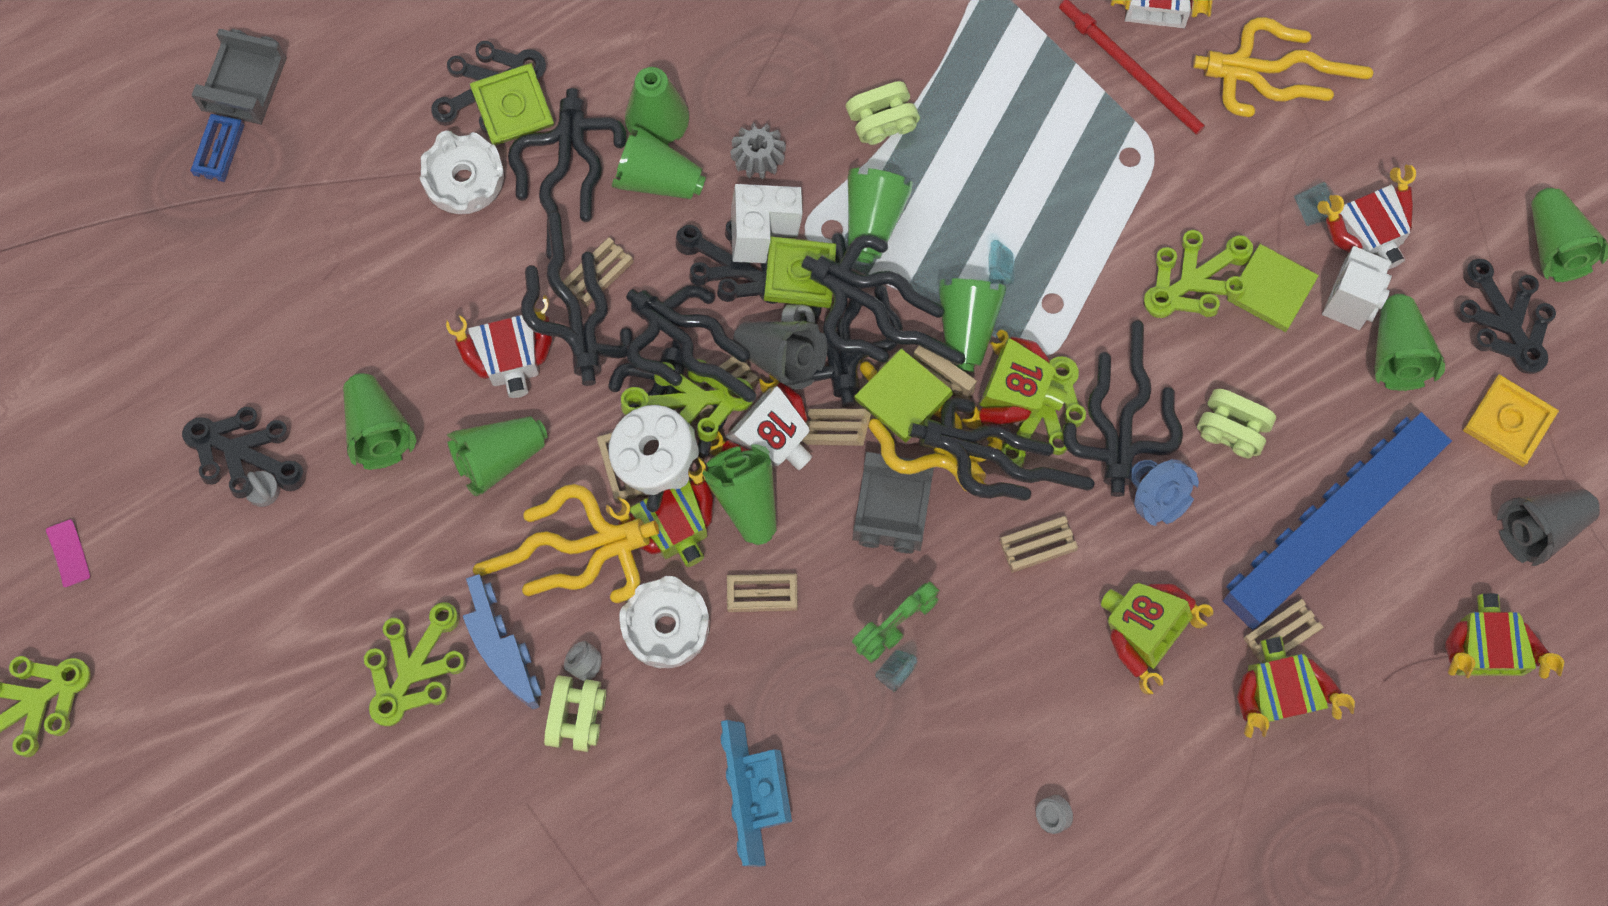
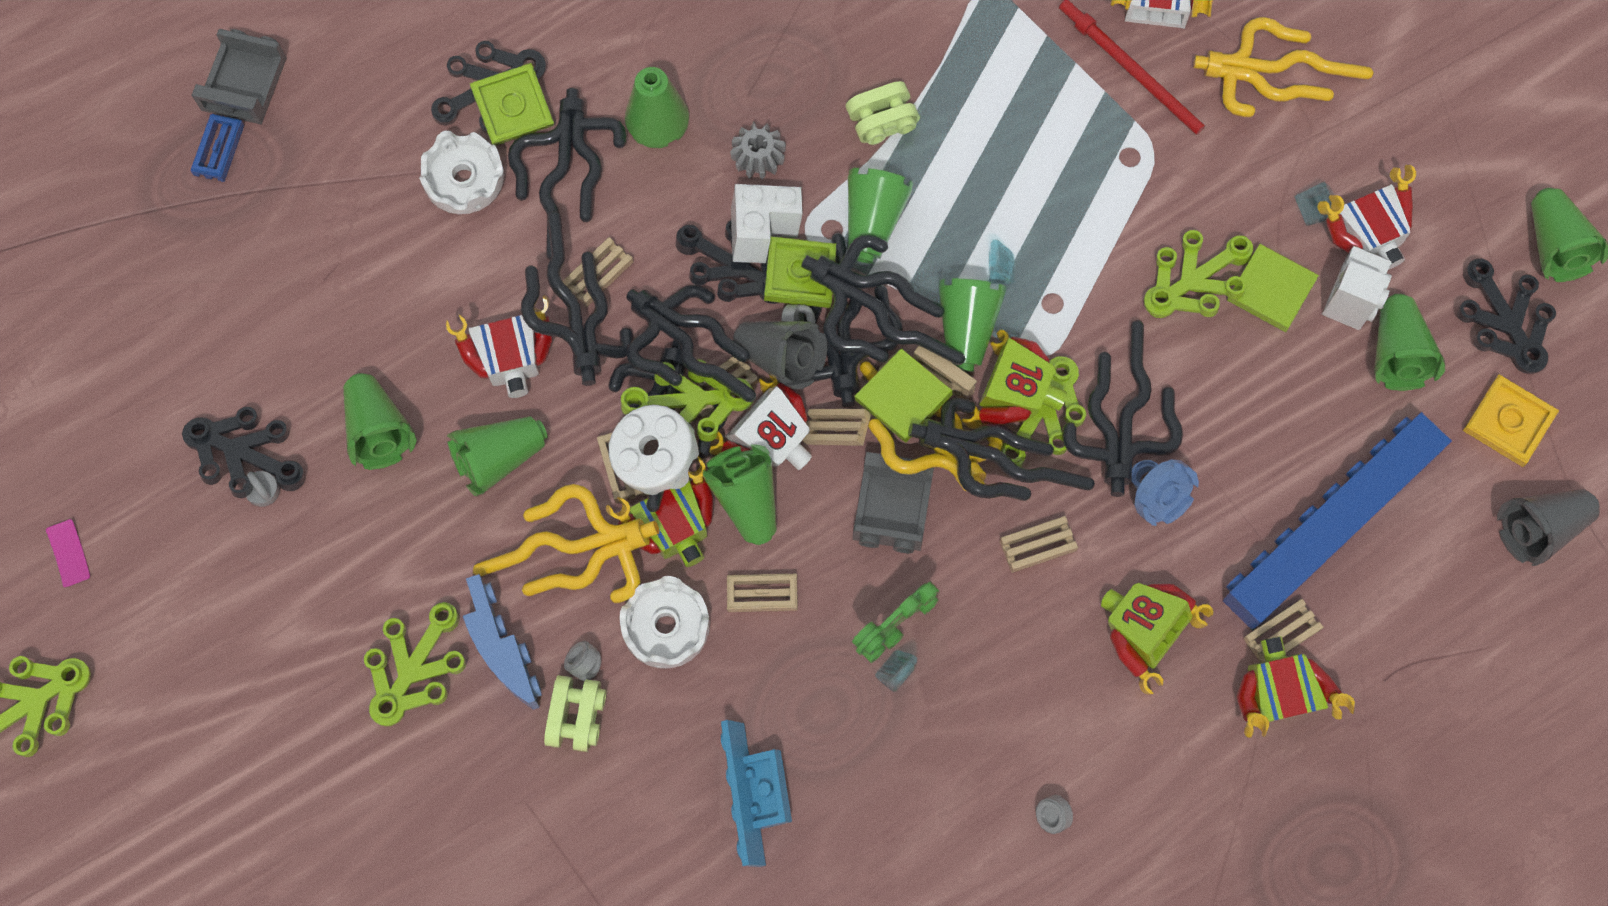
bright green cone [611,125,706,199] -> none
yellowish green brick [1197,389,1277,458] -> none
torso [1445,593,1565,679] -> none

